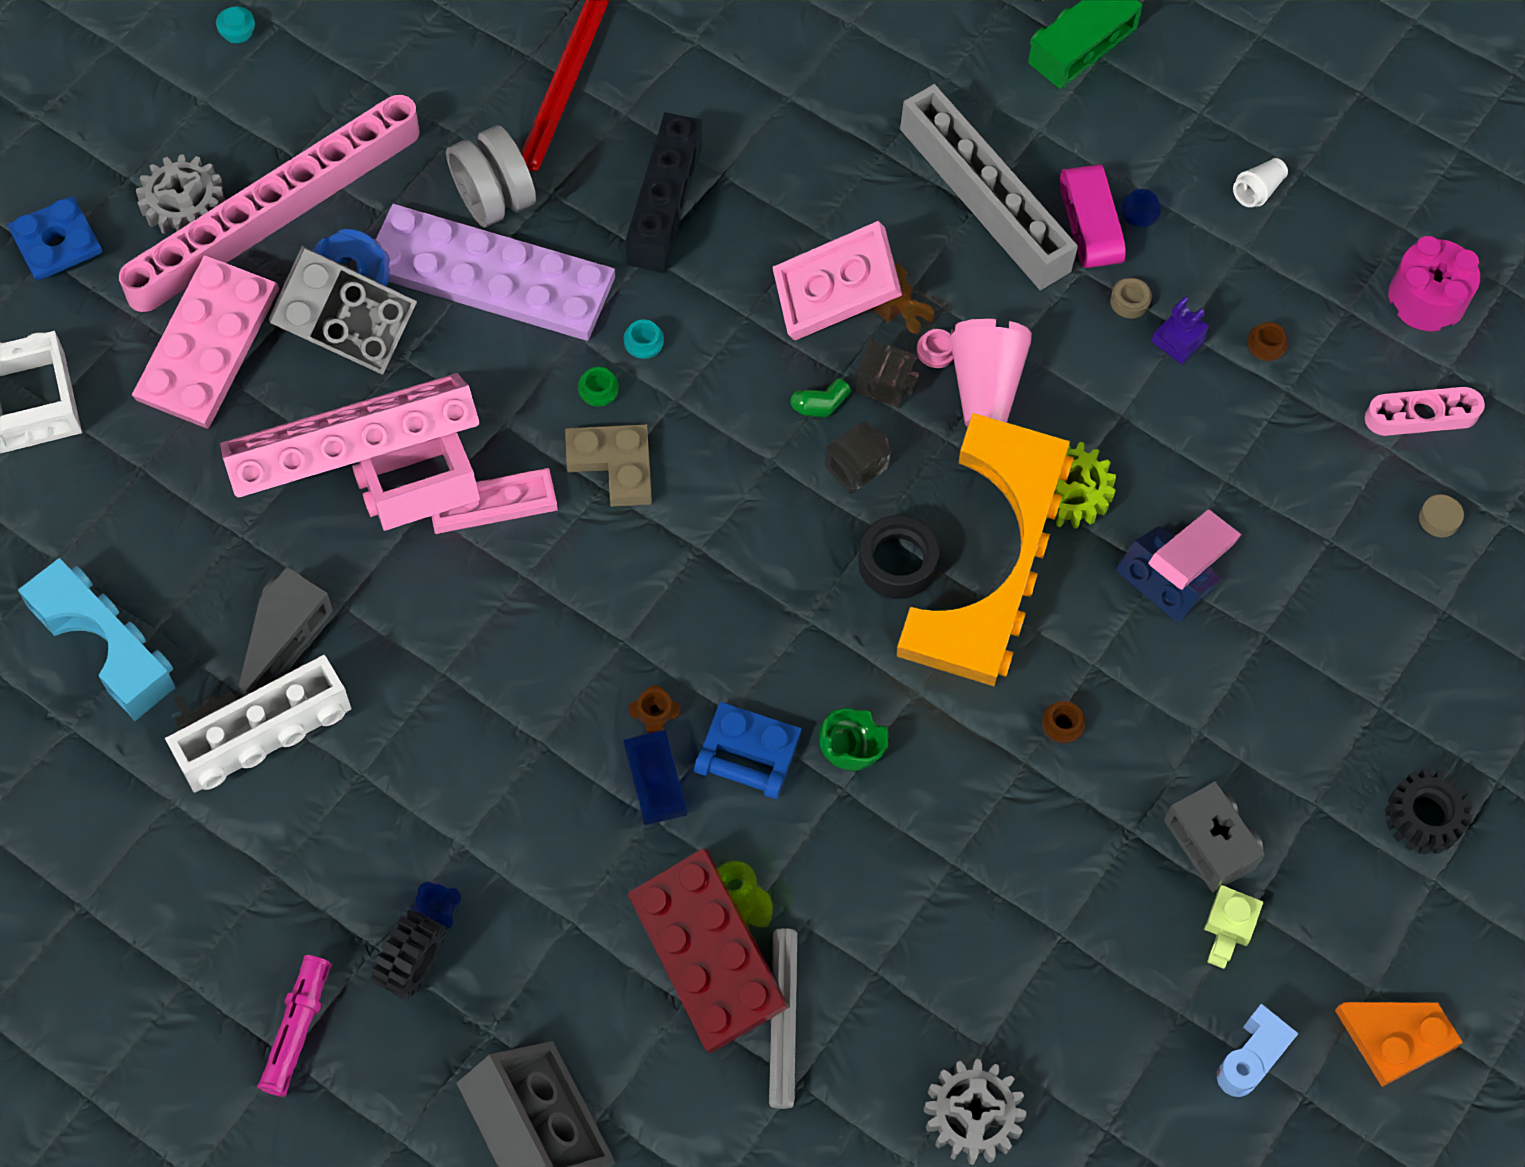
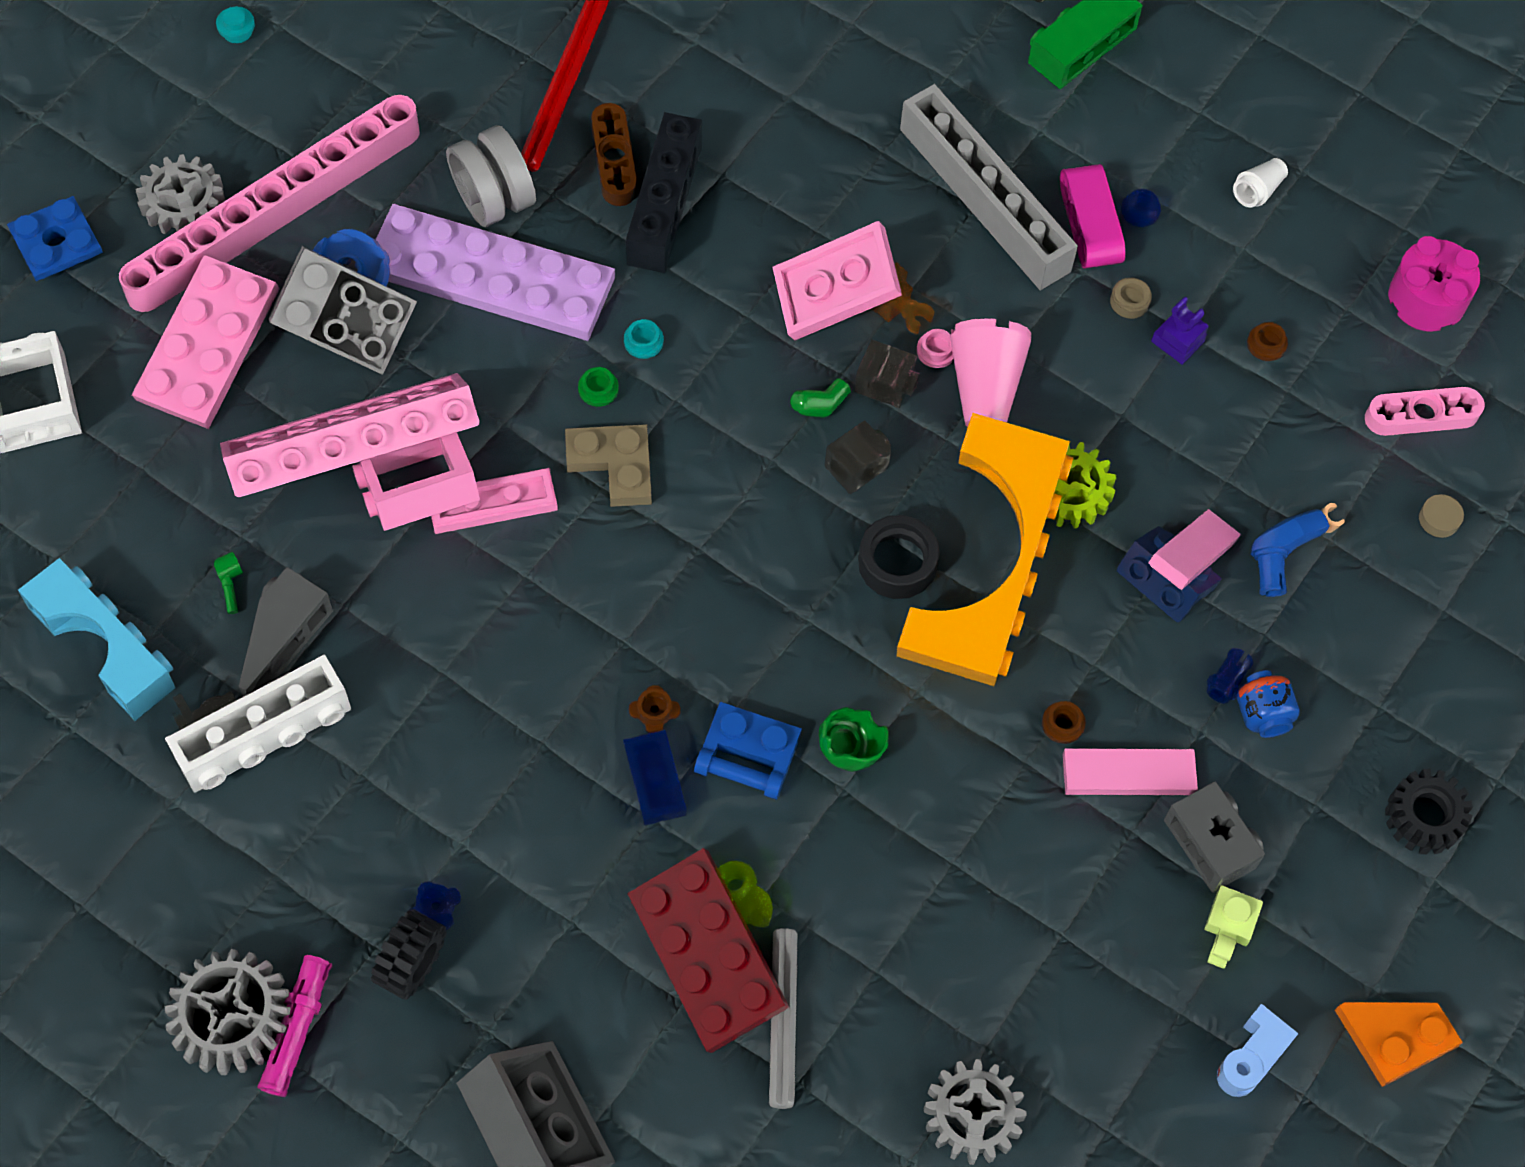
none -> light grey gear [165,949,292,1076]
none -> green hand [214,552,243,614]
none -> reddish brown beam [591,103,637,206]
none -> bright pink tile [1063,749,1198,795]
none -> clear blue pin [1206,648,1254,704]
none -> blue head [1237,670,1300,738]
none -> blue arm [1251,503,1345,597]

